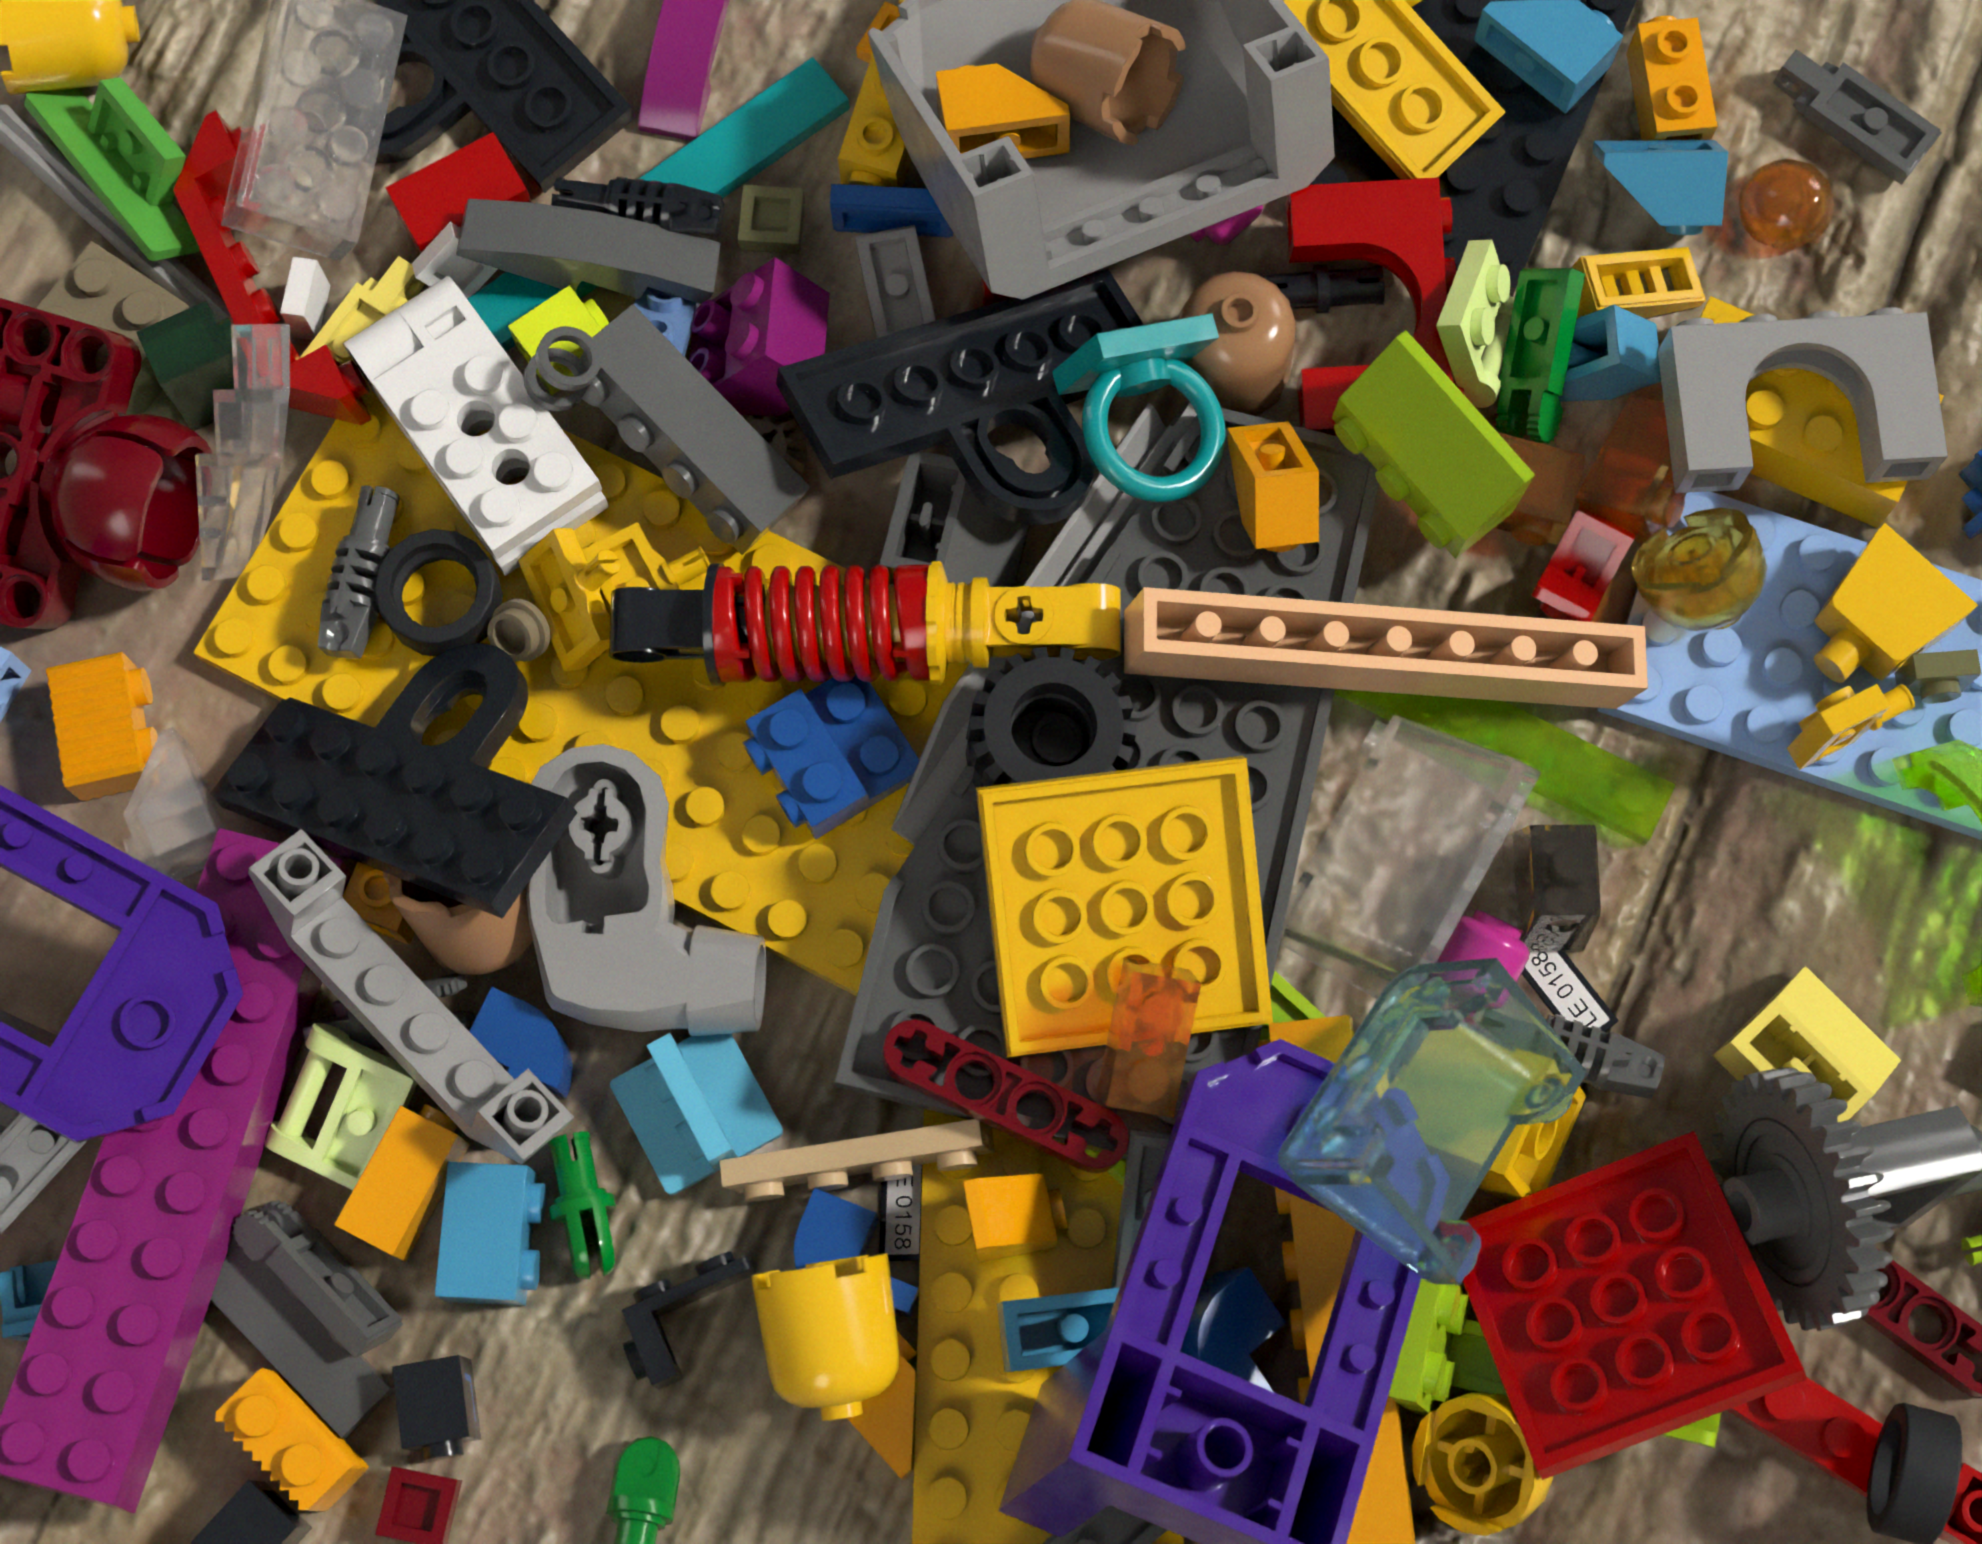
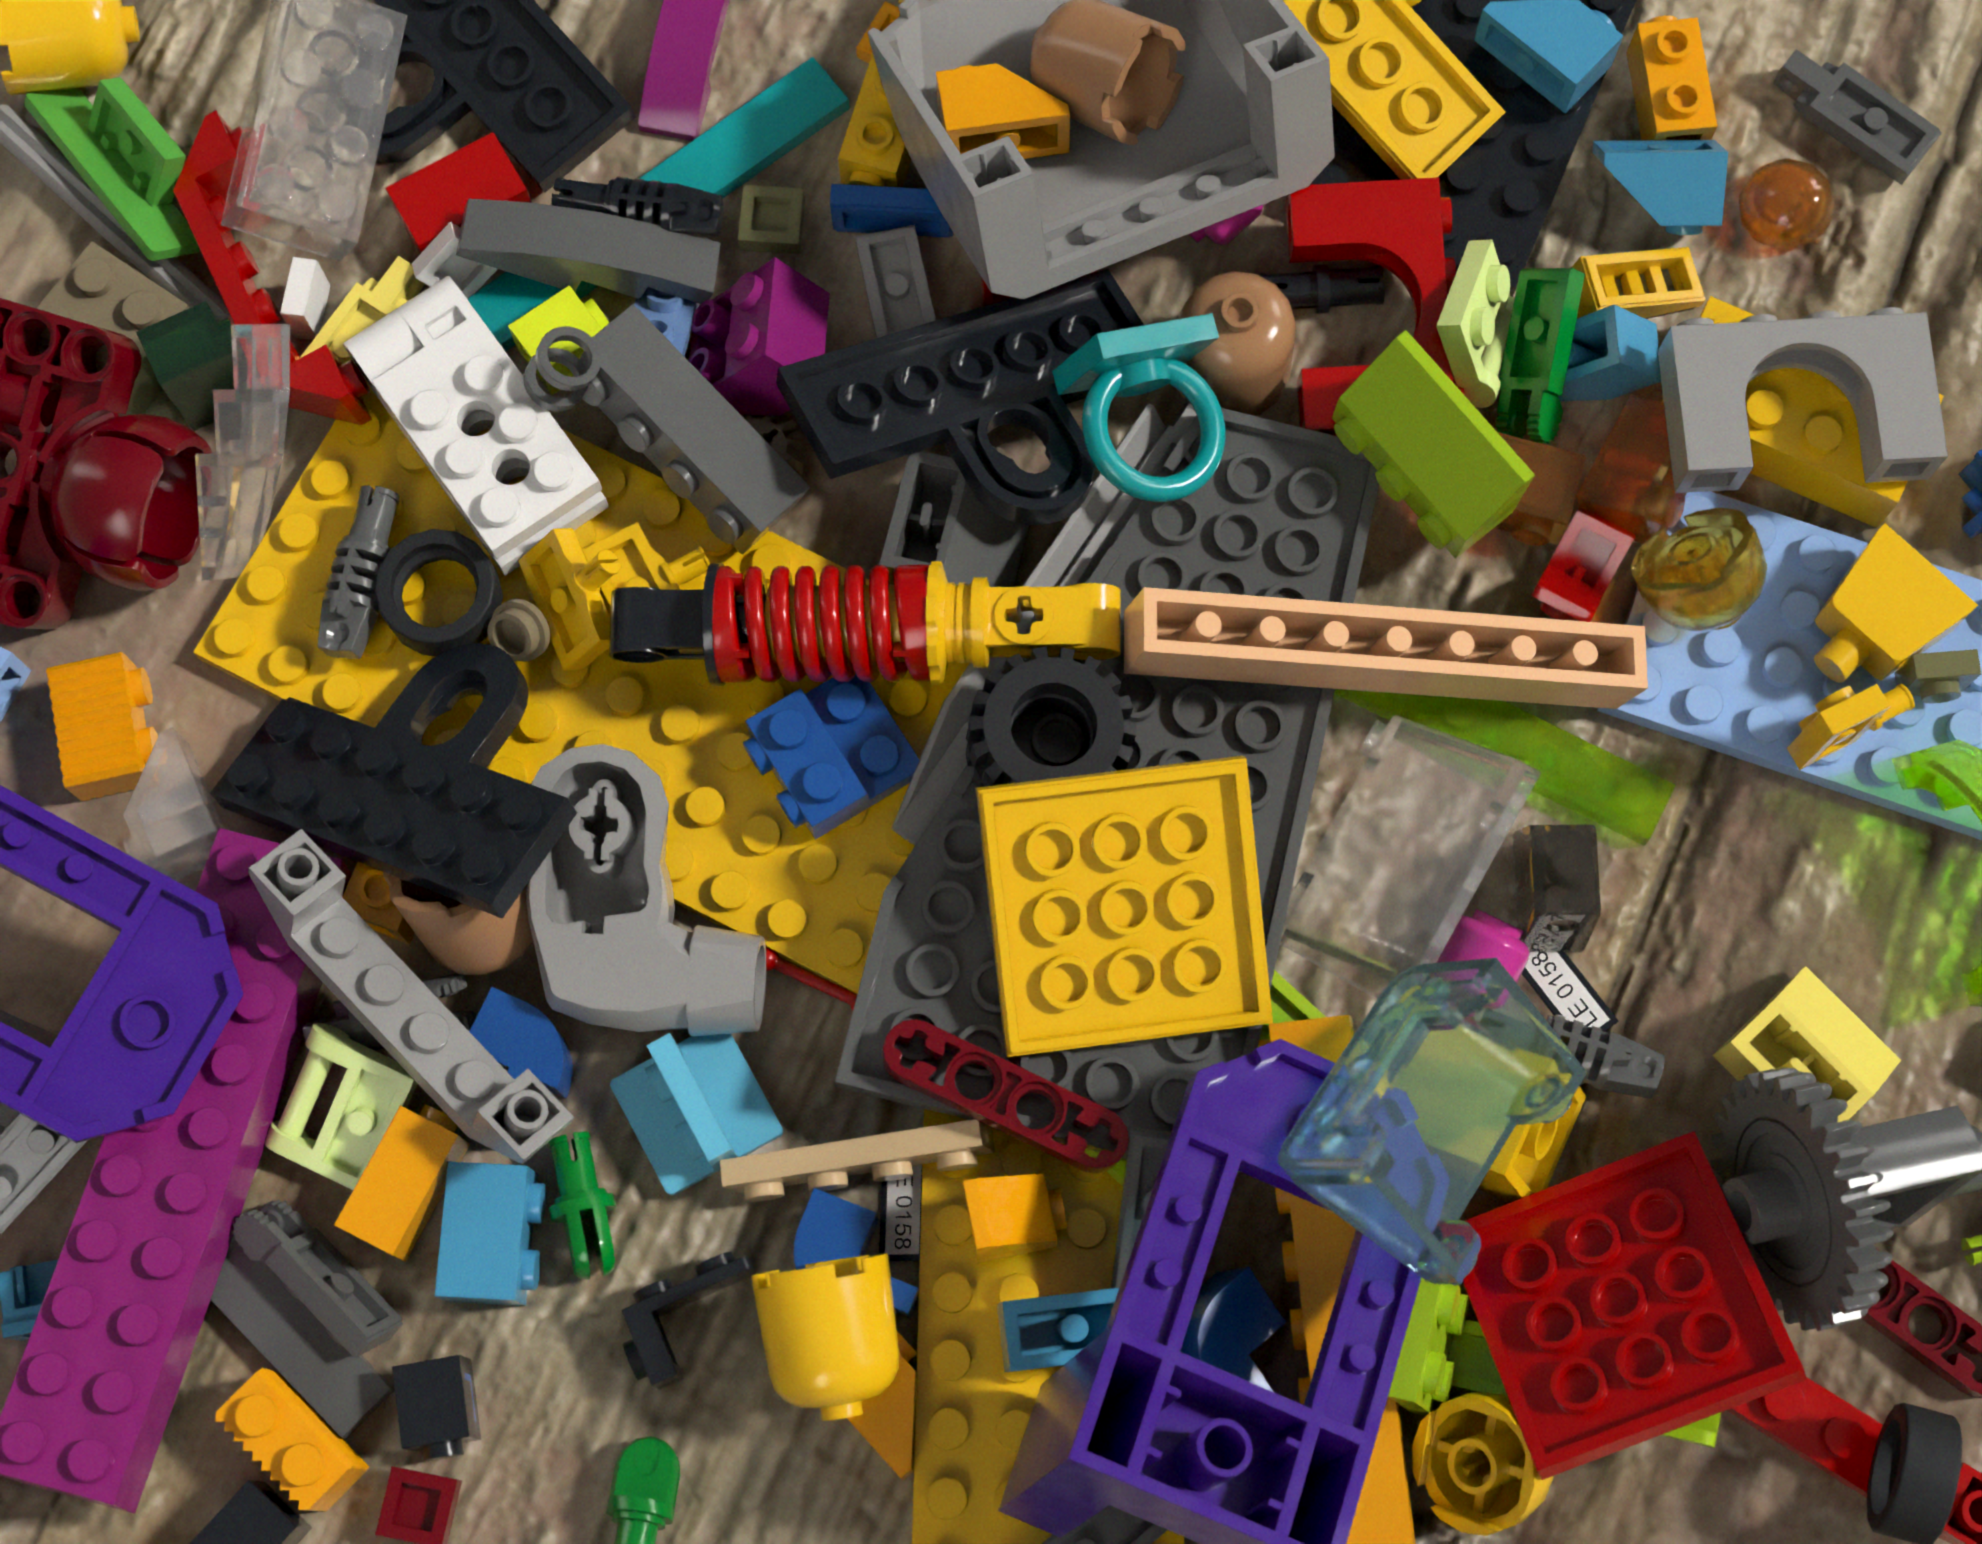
clear orange brick [1097,957,1201,1118] -> none
light orange slope [1227,421,1319,552] -> none
none -> red hinge [766,947,857,1011]

